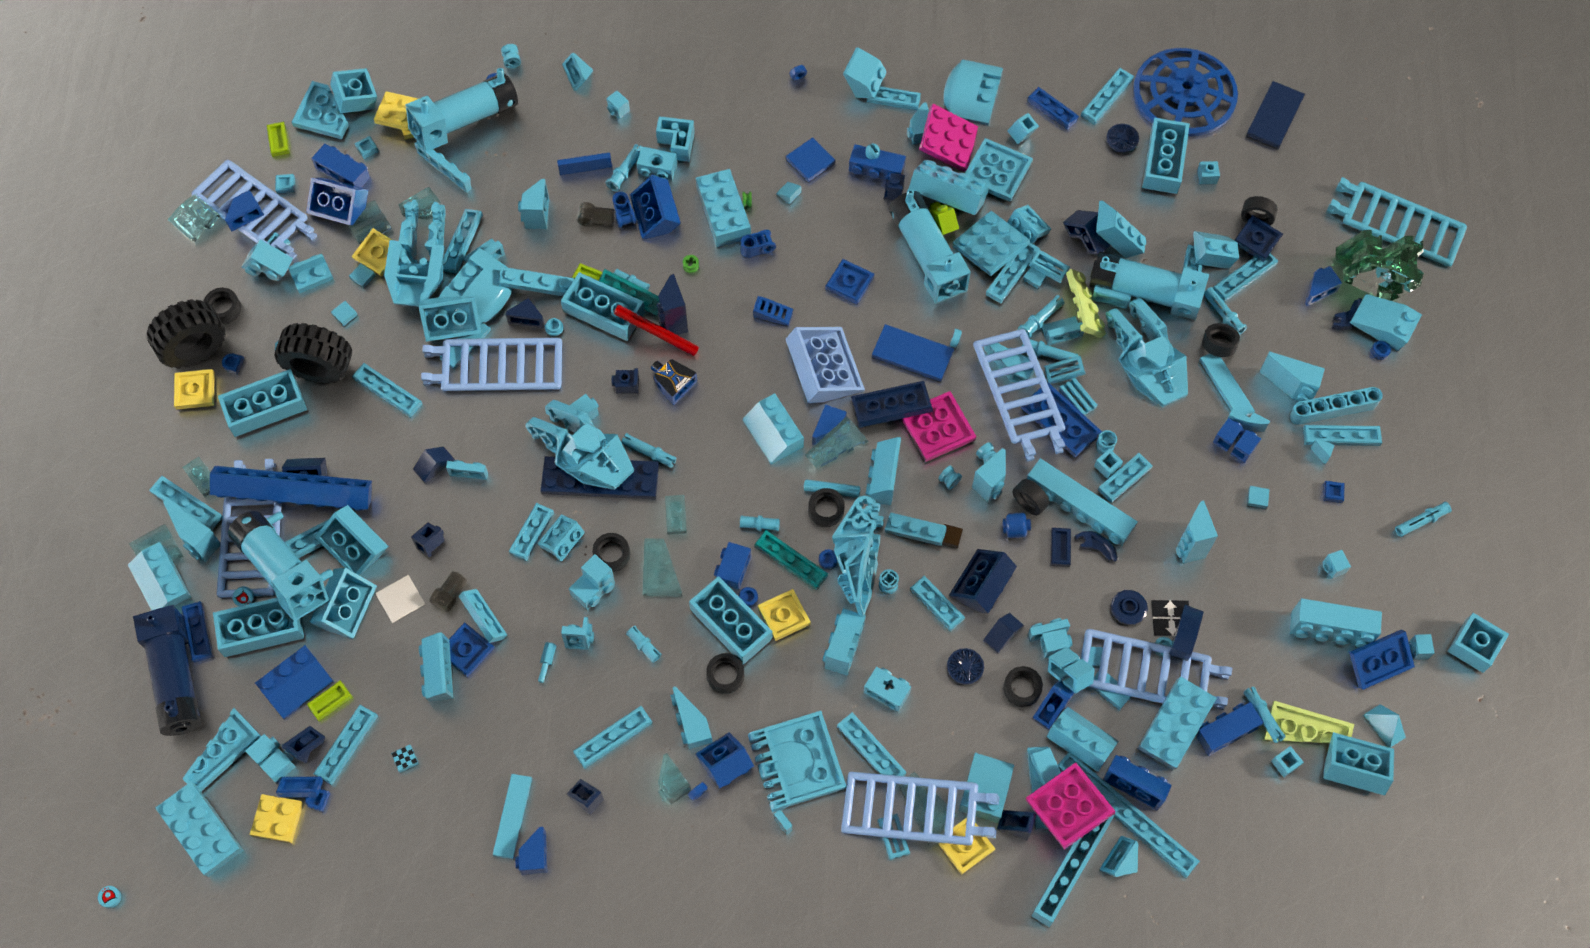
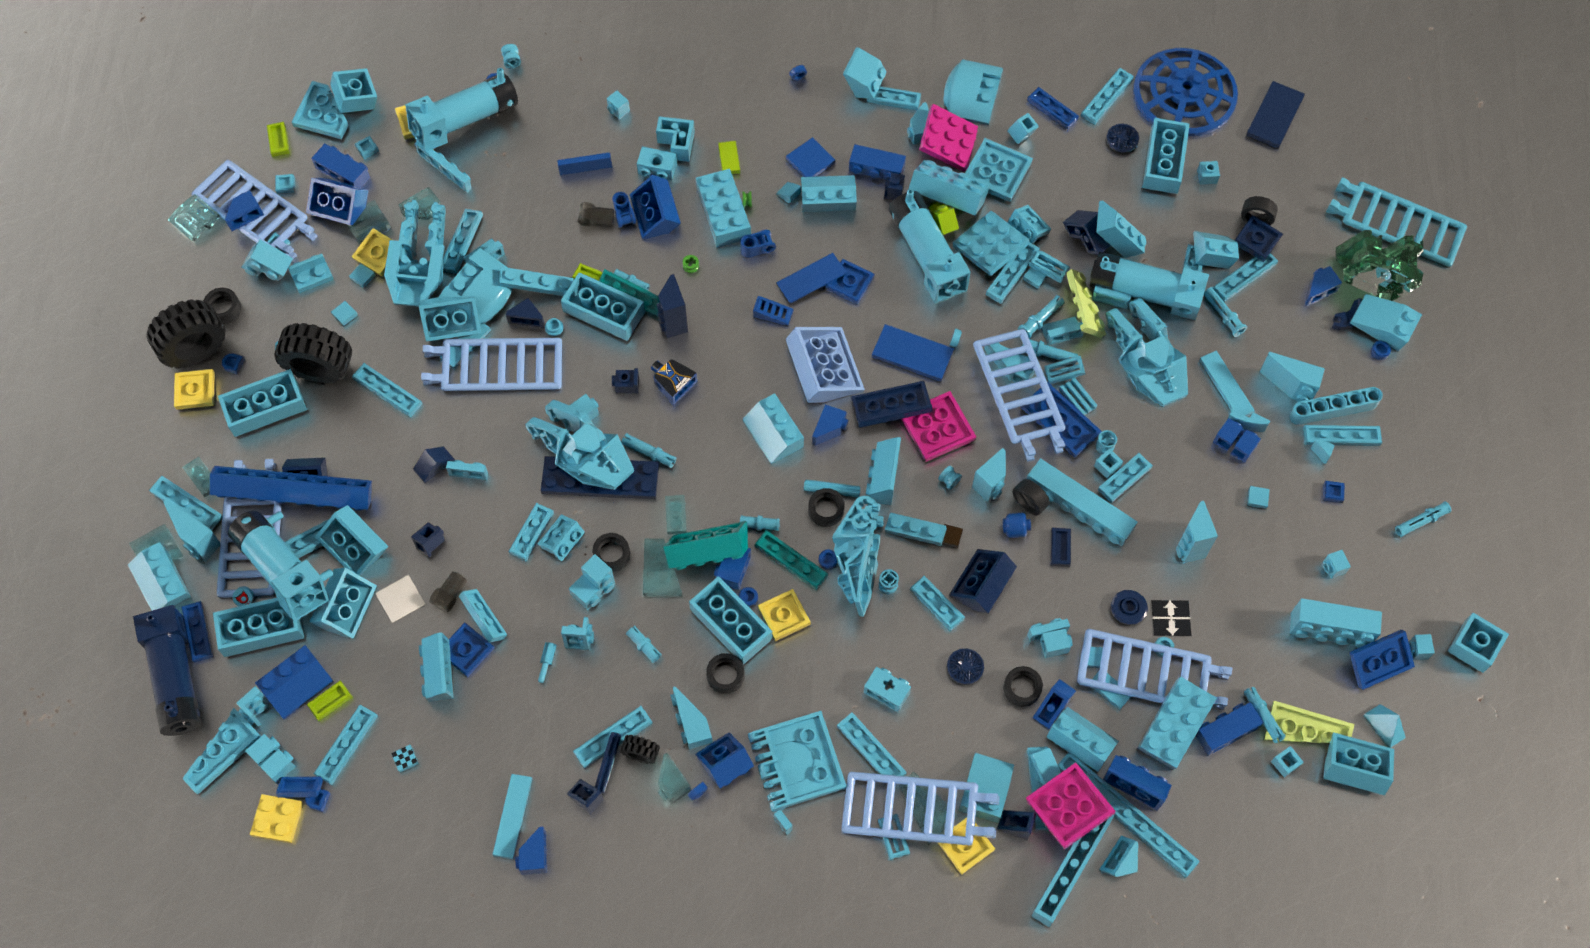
medium azure tile [98,886,122,908] -> none
medium azure brick [155,782,244,877] -> none
dark blue slope [281,726,325,763] -> none
light yellow plate [374,91,418,131] -> none
medium azure slope [518,179,549,229] -> none
medium azure slope [562,53,593,91] -> none
medium azure pin [605,144,642,192] -> none
red axle [614,305,699,356] -> none
clear light blue wing [805,417,869,469] -> none
medium azure wedge [822,608,866,676] -> none
medium azure hinge [865,143,880,159] -> none
medium azure wheel [976,442,997,464] -> none
dark blue slope [983,612,1024,653] -> none
medium azure piece [1048,647,1095,694] -> none
dark blue piece [1074,531,1118,562] -> none
dark blue slope [1169,605,1204,661] -> none
black tyre [1202,323,1240,357] -> none
none -> medium azure bracket [236,686,270,727]
none -> dark blue axle [595,732,621,793]
none -> black tyre [620,734,660,764]
none -> teal slope [663,521,748,570]
none -> lime tile [718,141,740,174]
none -> blue piece [776,253,847,304]
none -> medium azure slope [801,175,857,212]

